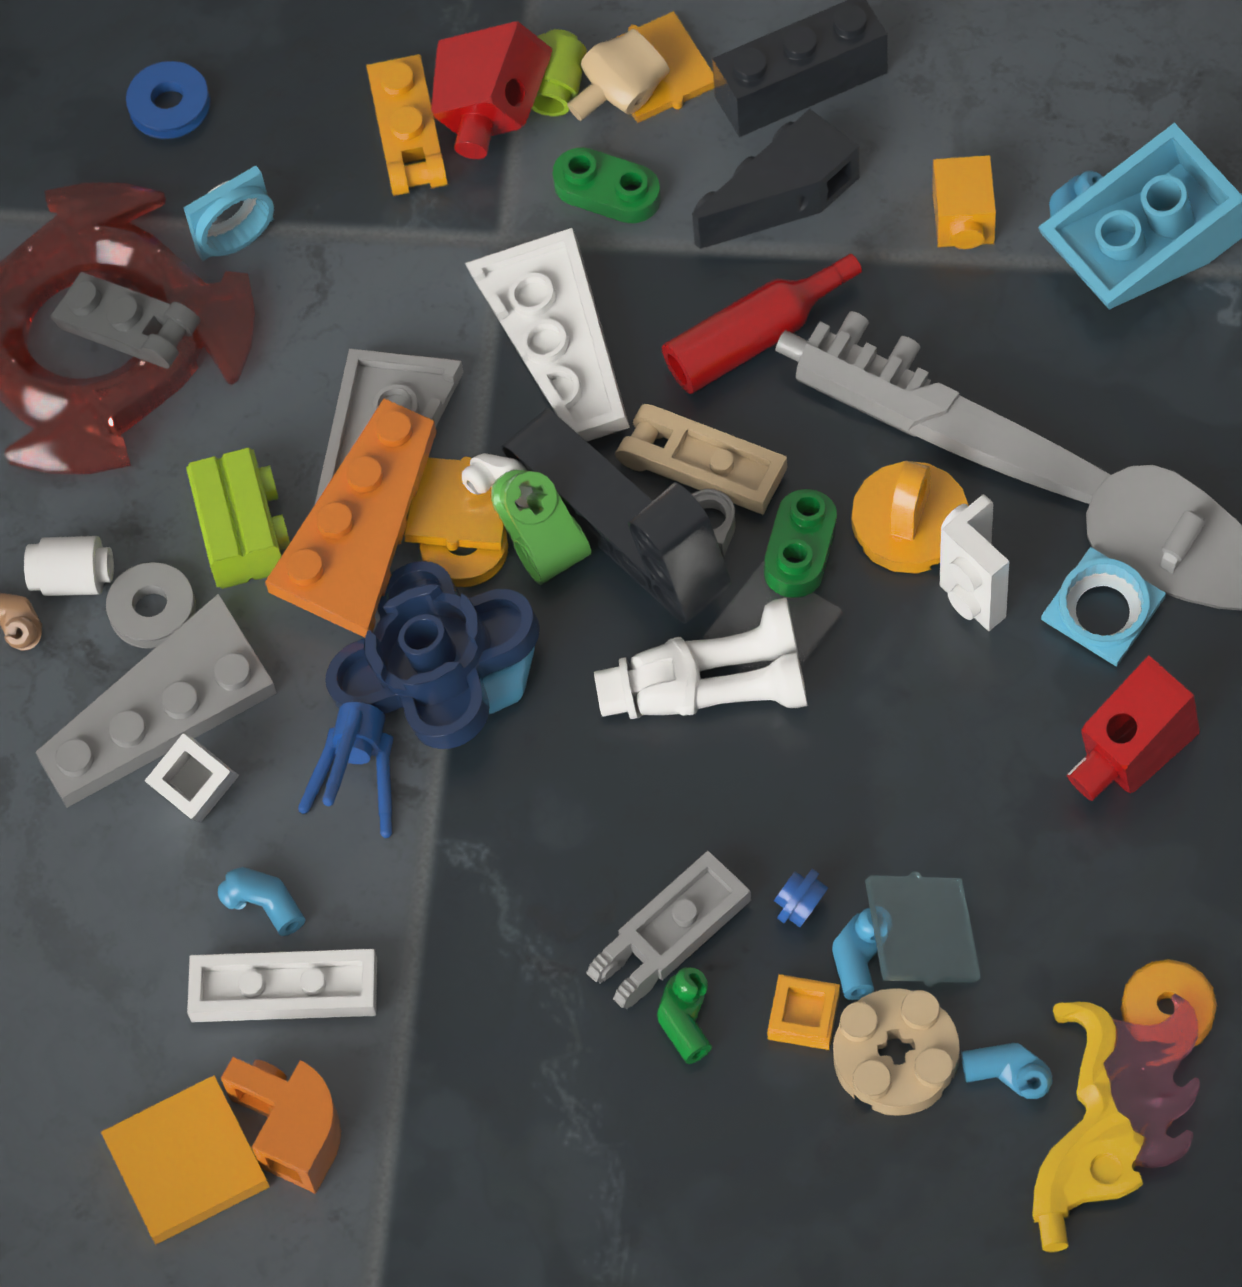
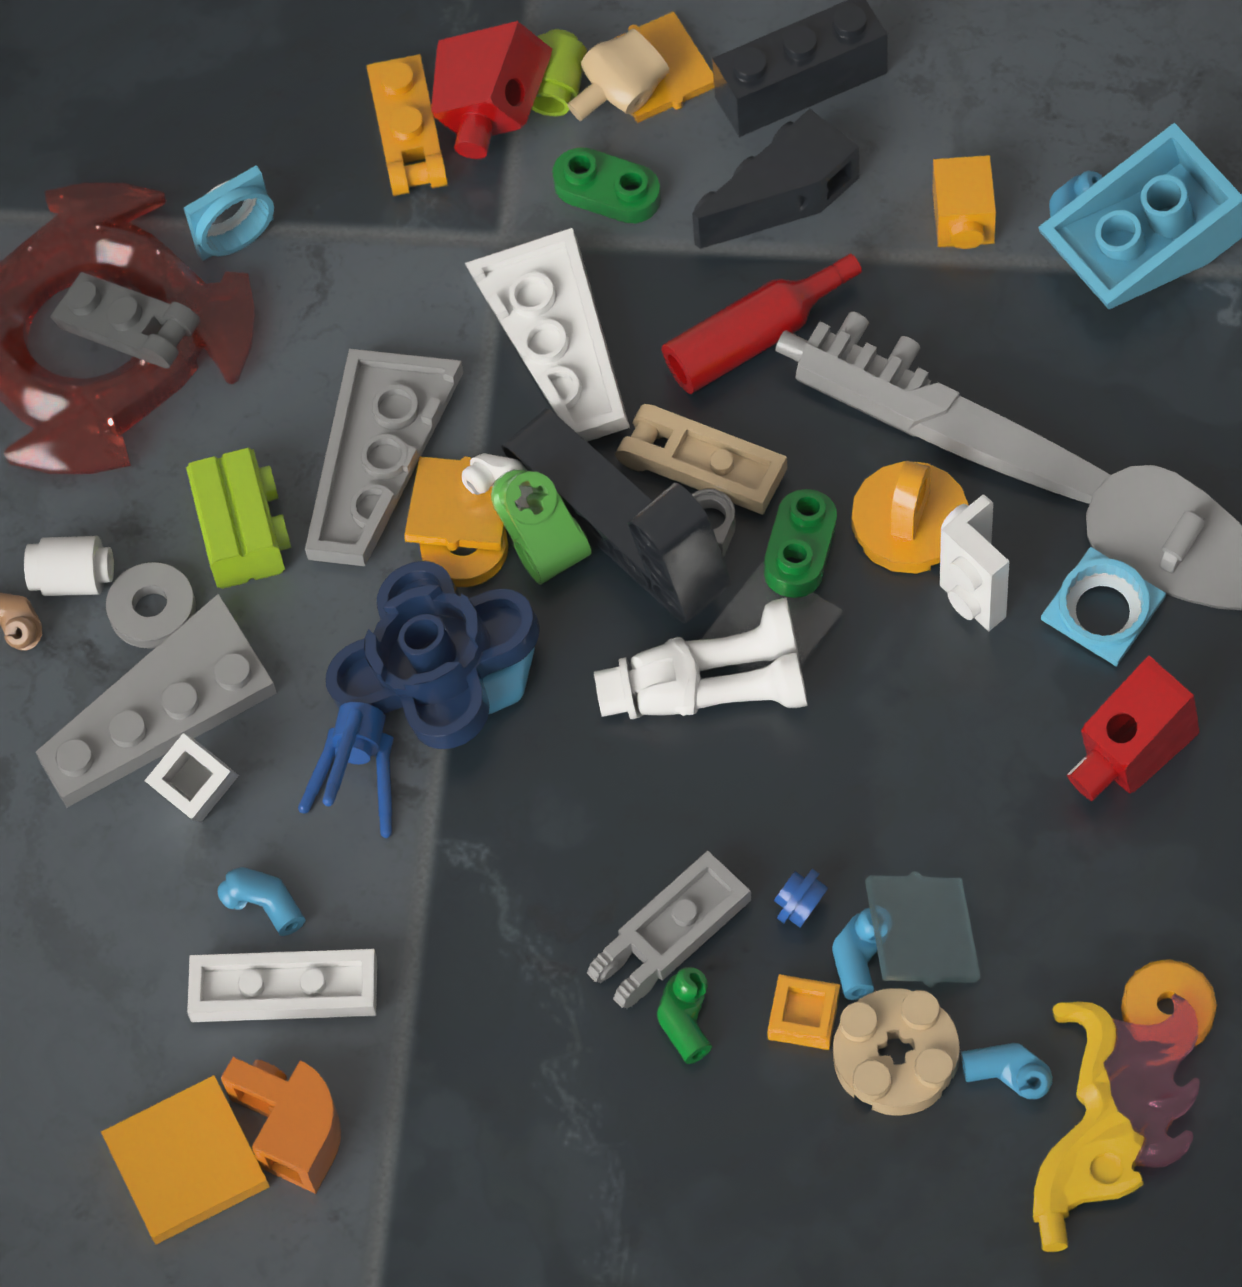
blue piece [126,61,210,139] -> none
orange wing [265,398,436,638] -> none

